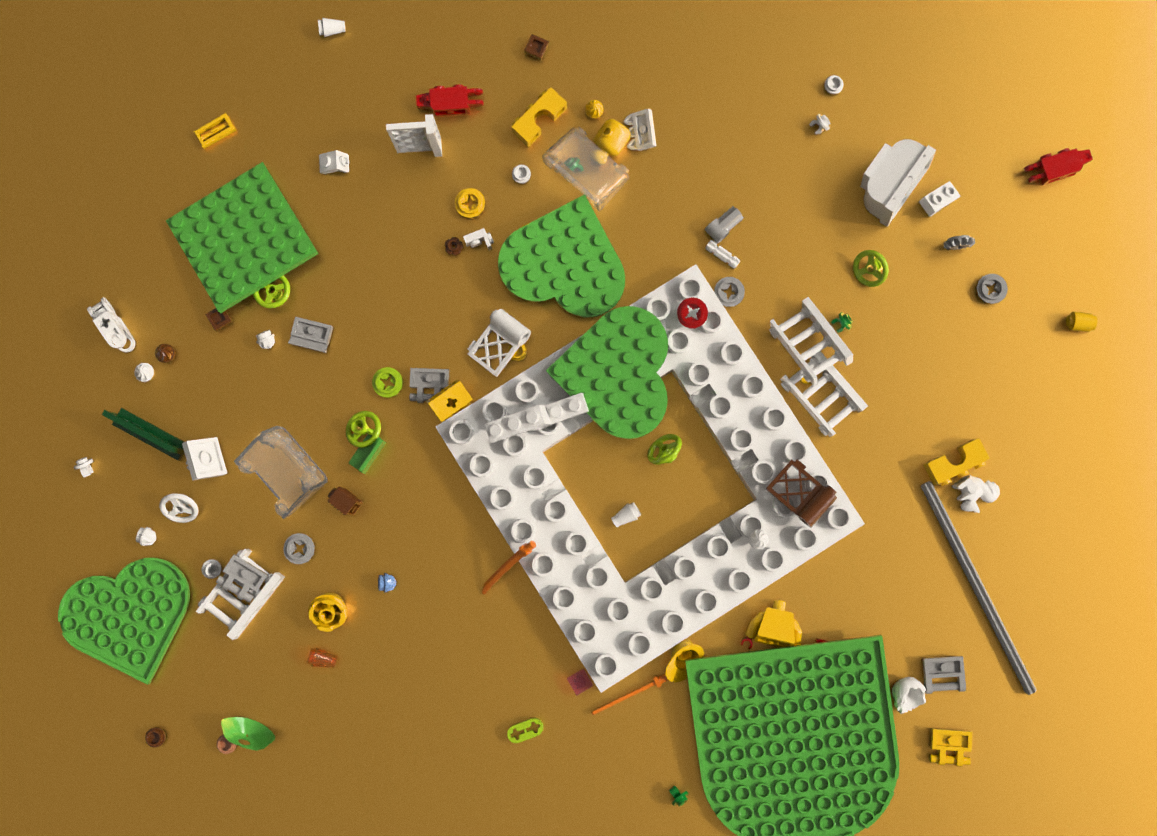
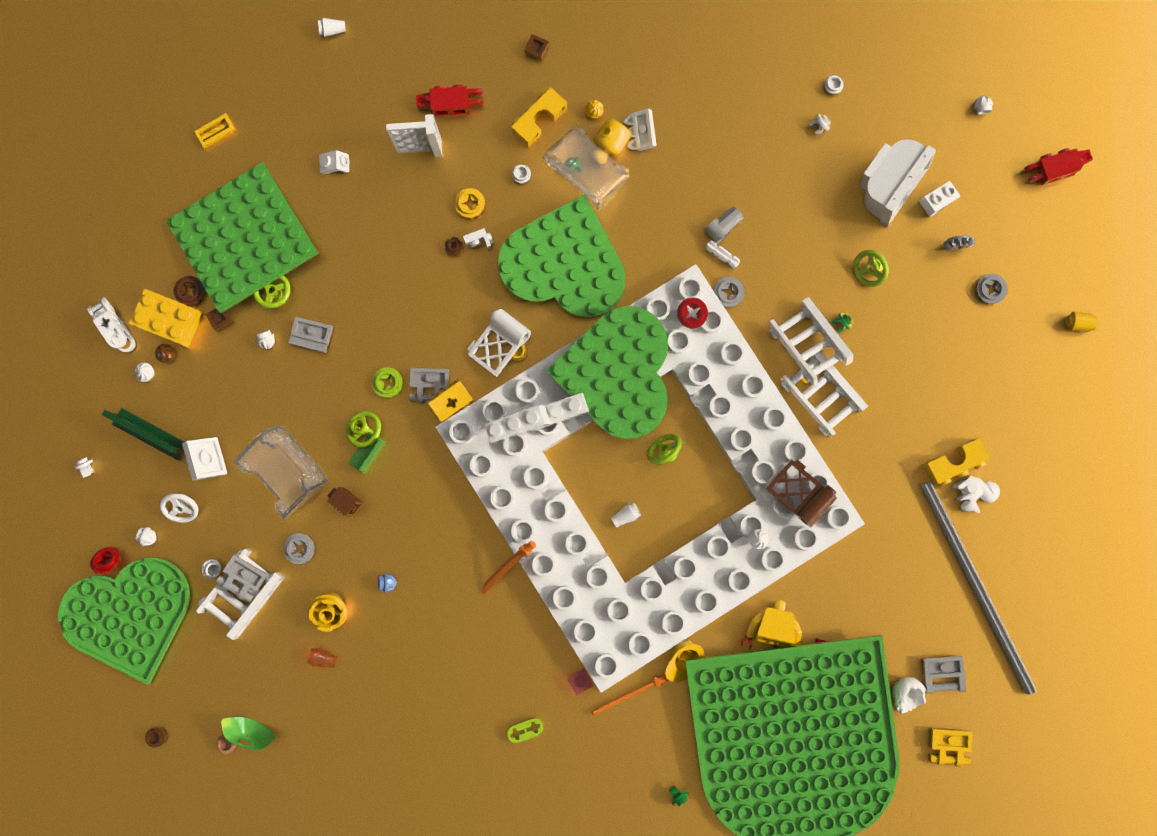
none -> red gear [90,547,121,576]
none -> yellow brick [129,289,203,348]
none -> reddish brown gear [174,276,205,306]
none -> white plate [974,95,993,115]

